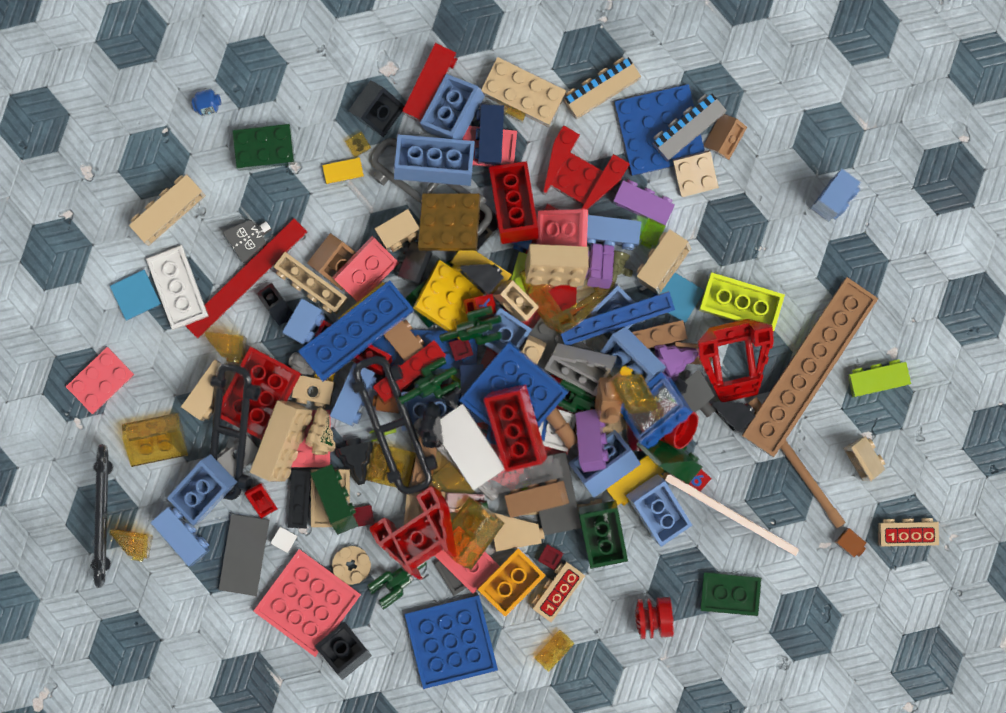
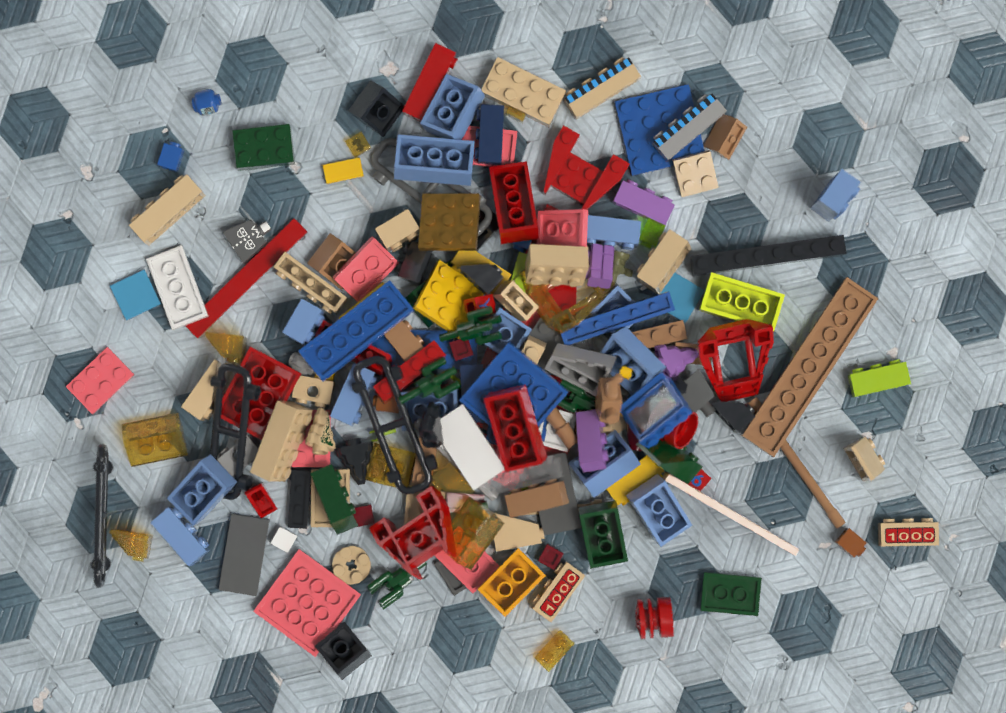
black brick [256,283,293,326] -> none
blue plate [405,595,498,689] -> none
black rock [441,386,462,409] -> none
clear yellow plate [611,374,658,414] -> none
none -> blue brick [157,141,184,173]
none -> black brick [690,235,847,276]

